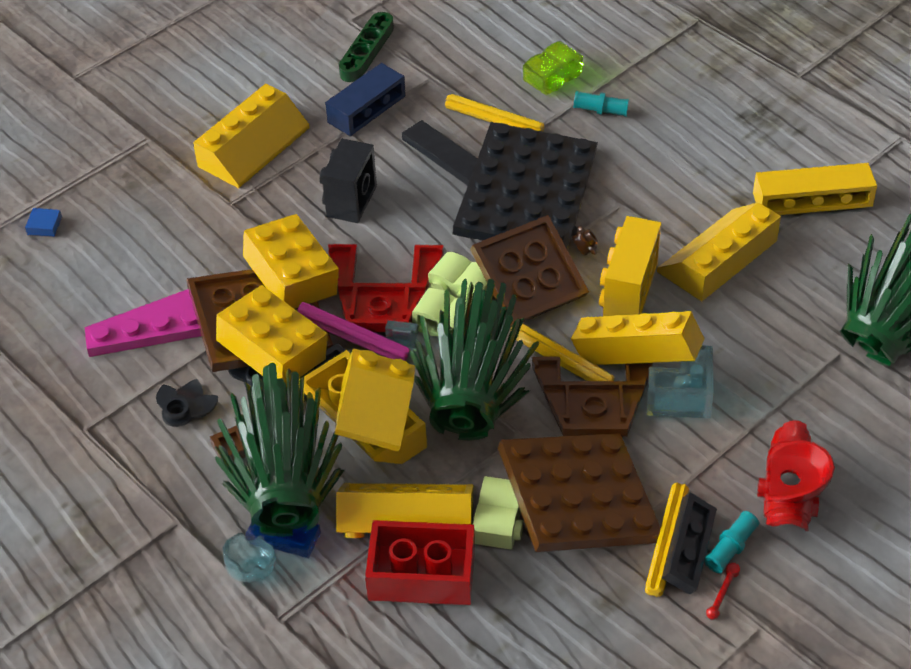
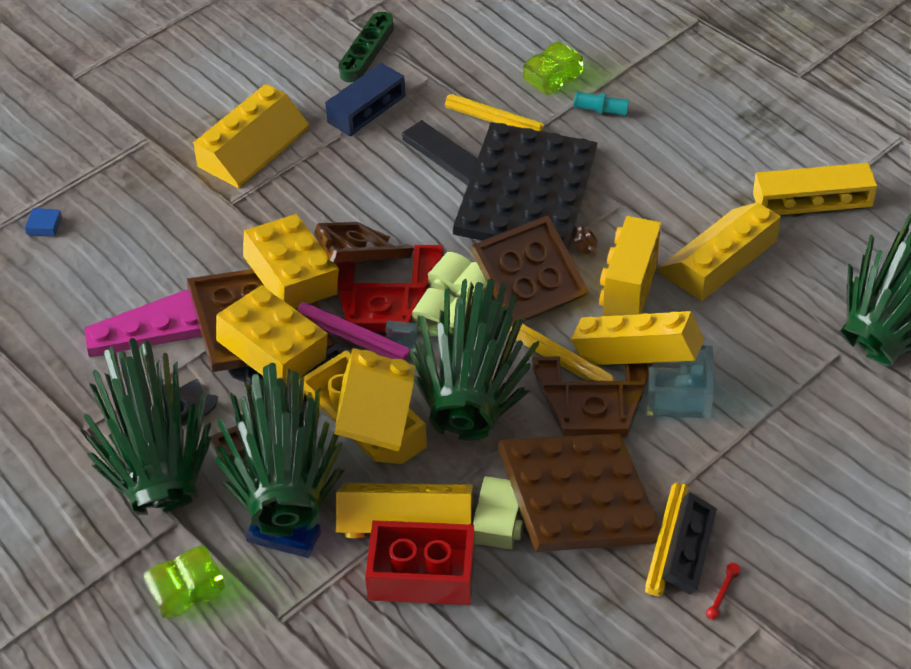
clear light blue hair [222,533,277,583] -> none
black brick [319,138,377,223] -> none
teal pin [704,511,760,573] -> none
red piece [757,420,835,532] -> none
none -> dark green plant [79,338,212,515]
none -> clear neon green brick [143,545,225,618]
none -> reddish brown wing [314,222,414,263]

